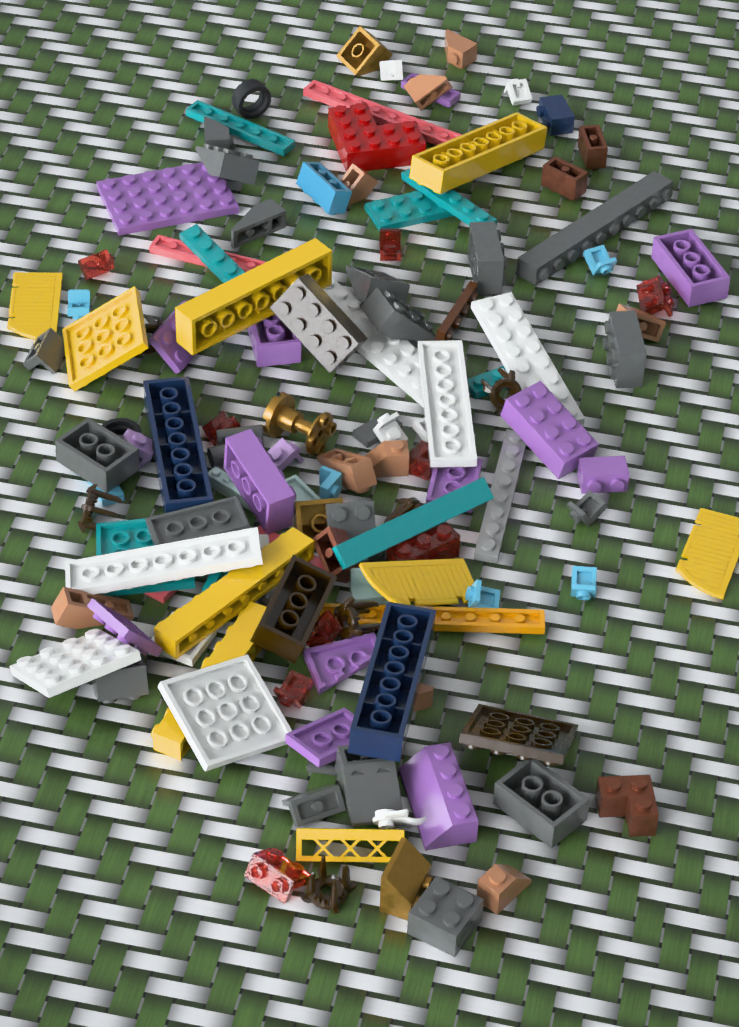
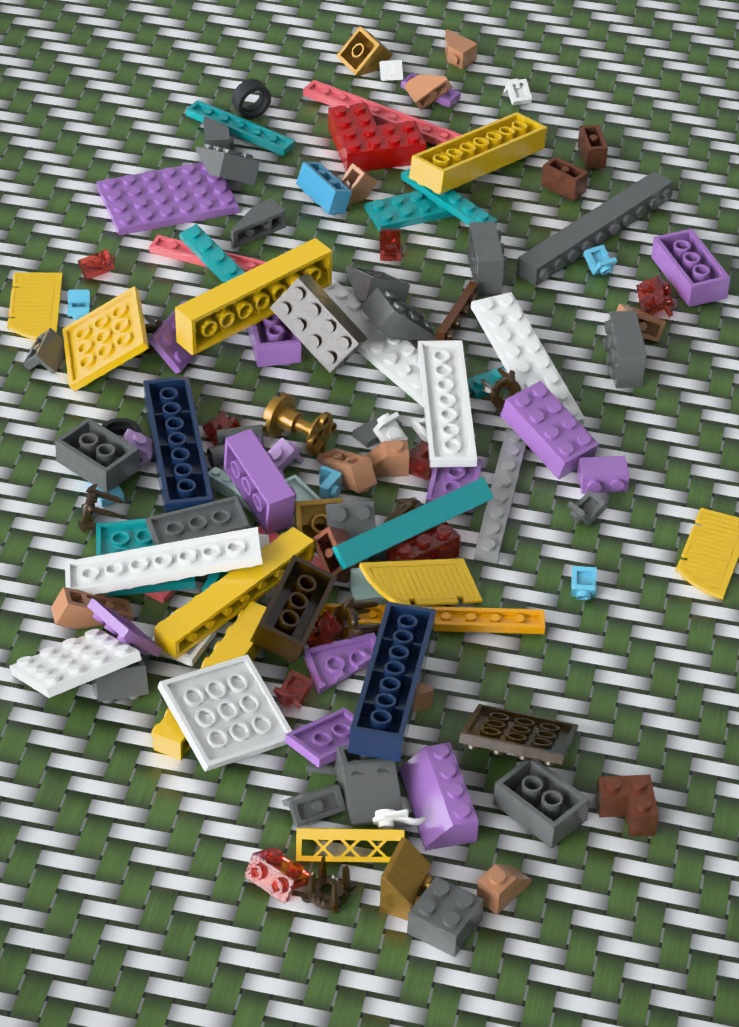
medium azure bracket [465,579,501,608] -> none
dark blue brick [536,94,575,136] -> none

